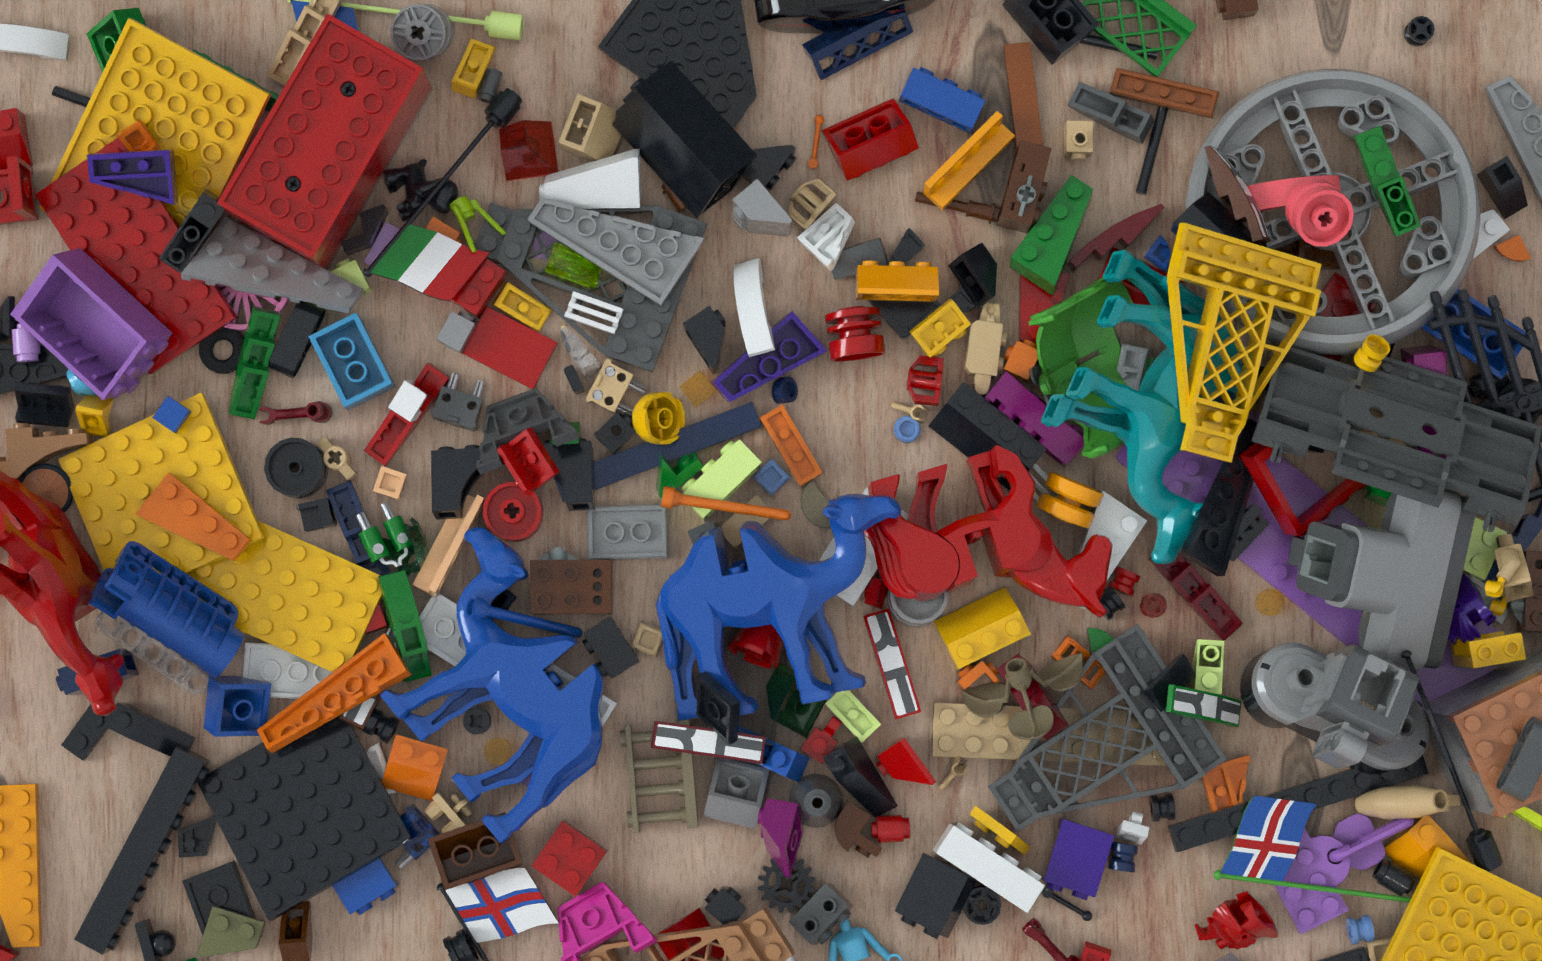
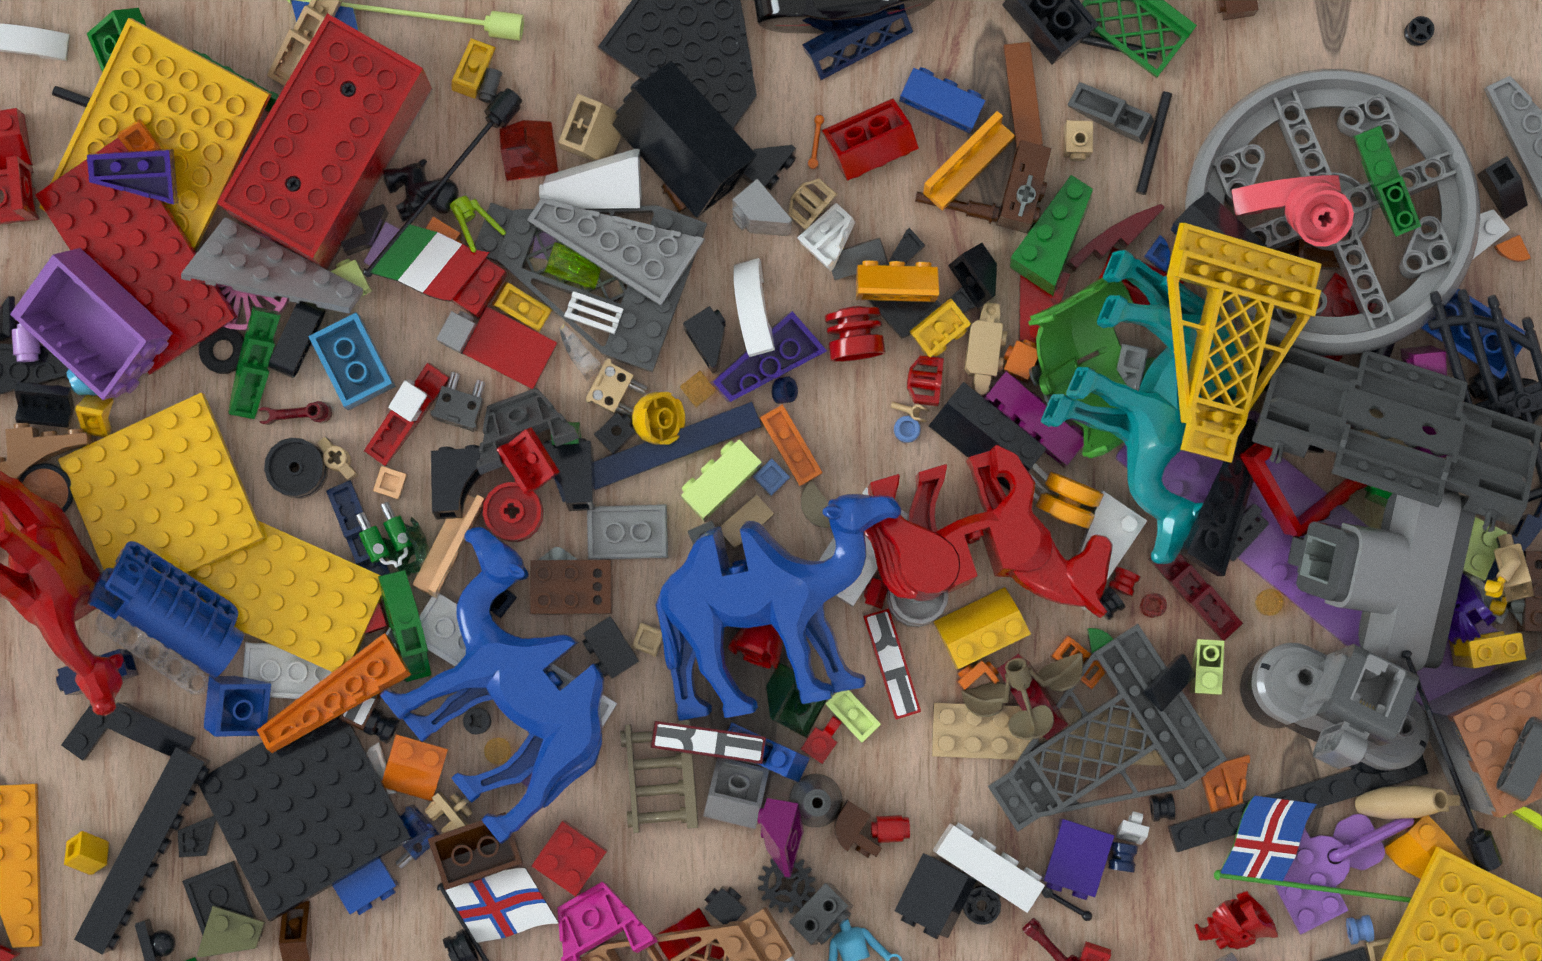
orange wing [135,473,252,561] -> none
blue tile [152,396,192,434] -> none
black slope [159,189,225,273] -> none
black panel [296,498,337,532] -> none
light grey wheel [391,4,453,60] -> none
blue piece [466,596,583,638] -> none
black tile [564,364,585,395] -> none
green slope [656,451,704,499] -> none
orange piece [661,486,791,520] -> none
black tile [696,671,740,745] -> none
black slope [823,736,898,818] -> none
red slope [875,737,936,785] -> none
tan hand [938,756,968,791] -> none
yellow wing [970,806,1031,856] -> none
dark orange tile [1110,68,1219,119] -> none
slope [1166,685,1241,727] -> none
reddish brown slope [1204,145,1271,244] -> none
yellow wheel [1354,334,1390,372] -> none
black brick [1372,859,1415,896] -> none
none -> yellow panel [64,831,109,875]

